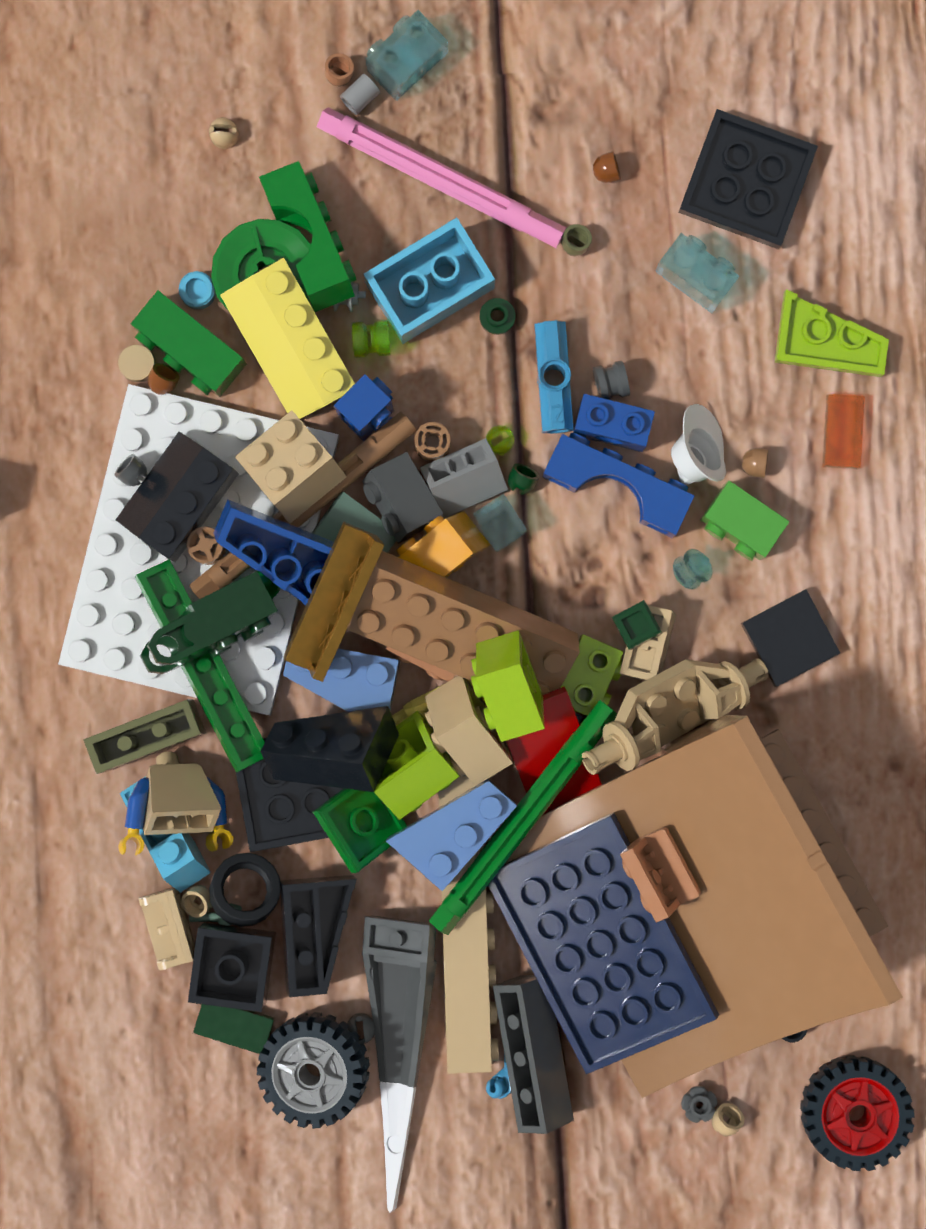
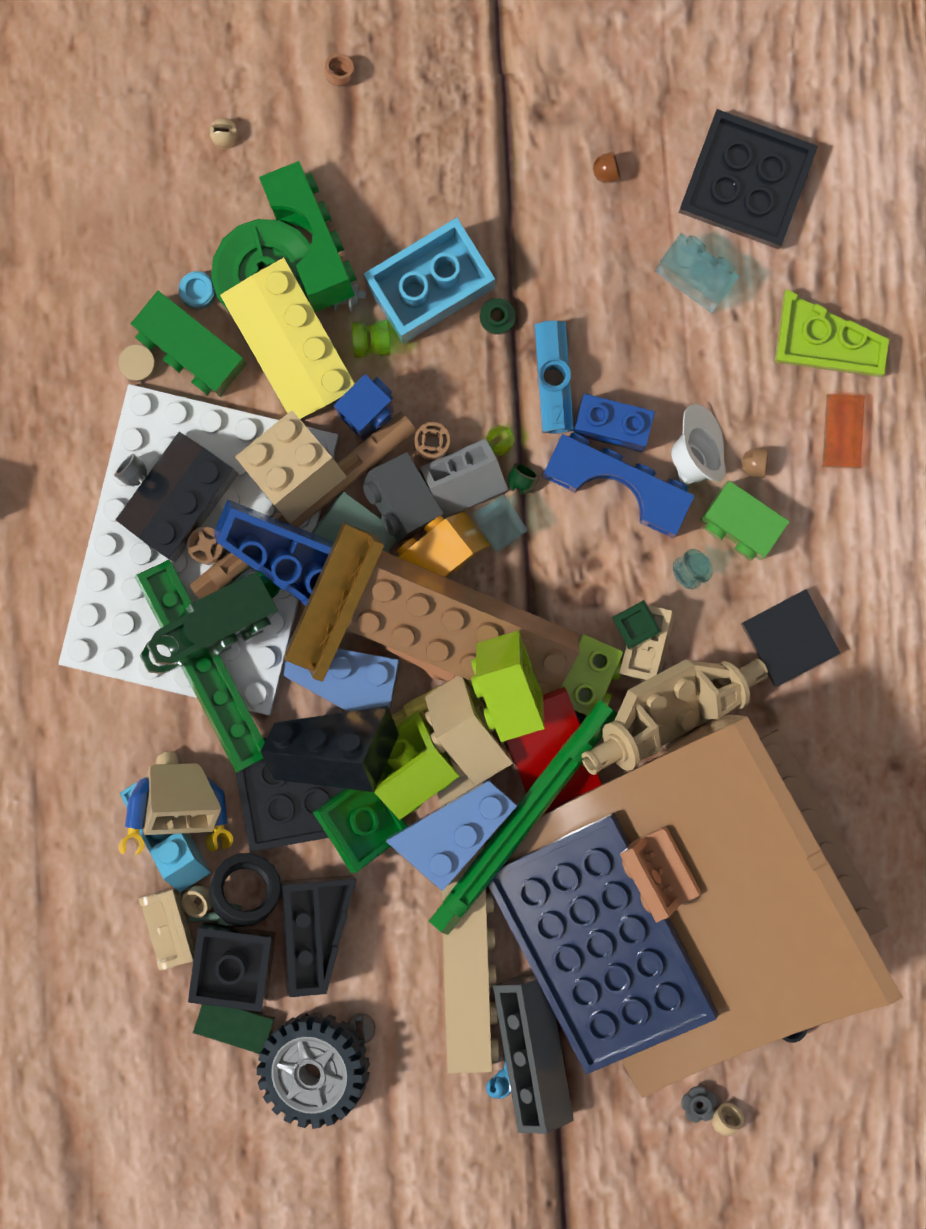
olive brick [83,699,206,774] -> none
dark orange hinge [148,363,180,395] -> none
bright pink piece [317,107,566,248] -> none
light grey hinge [340,74,380,115] -> none
dark grey plate [362,916,437,1213] -> none
clear light blue brick [365,10,448,101] -> none
olive hinge [562,224,592,257] -> none
dark grey wheel [593,360,630,400] -> none
wheel [800,1055,915,1171] -> none

